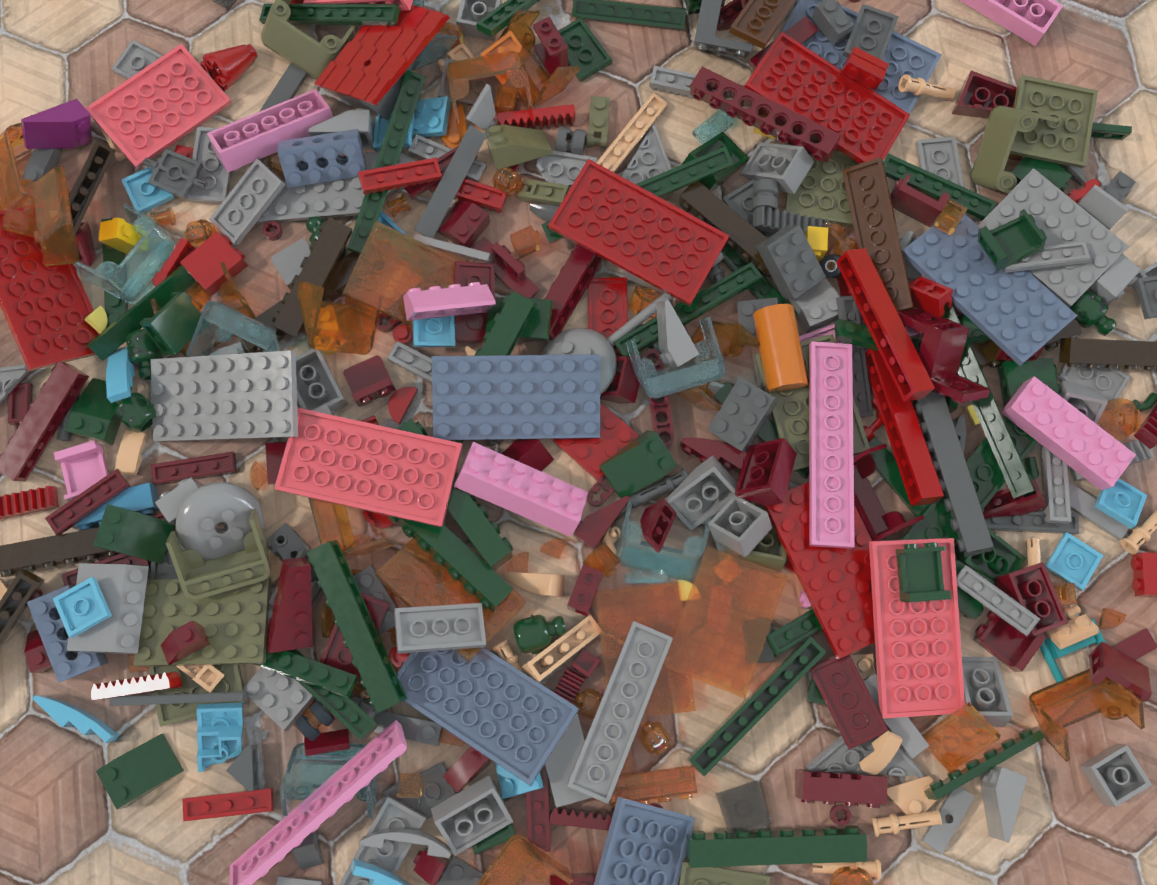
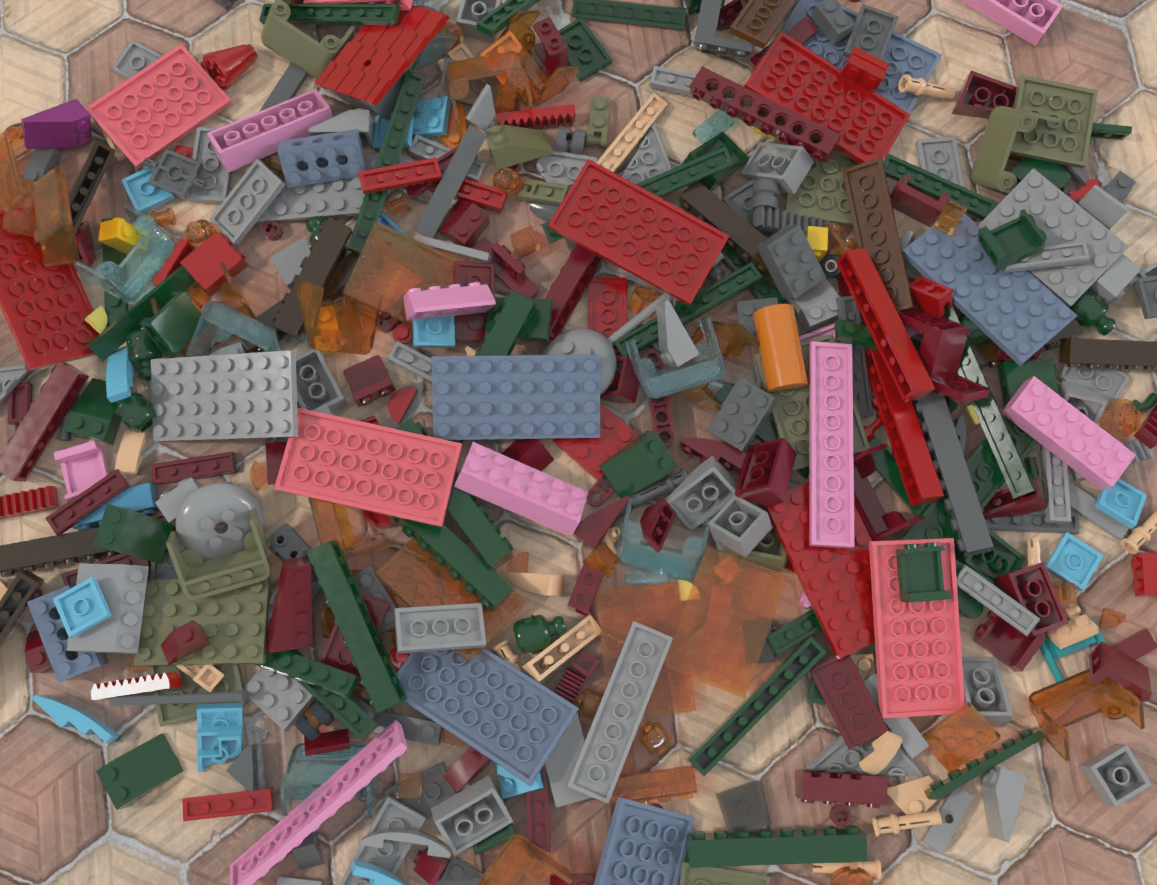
clear orange tile [540,538,568,560] -> none
dark red gear [549,806,612,831] -> none

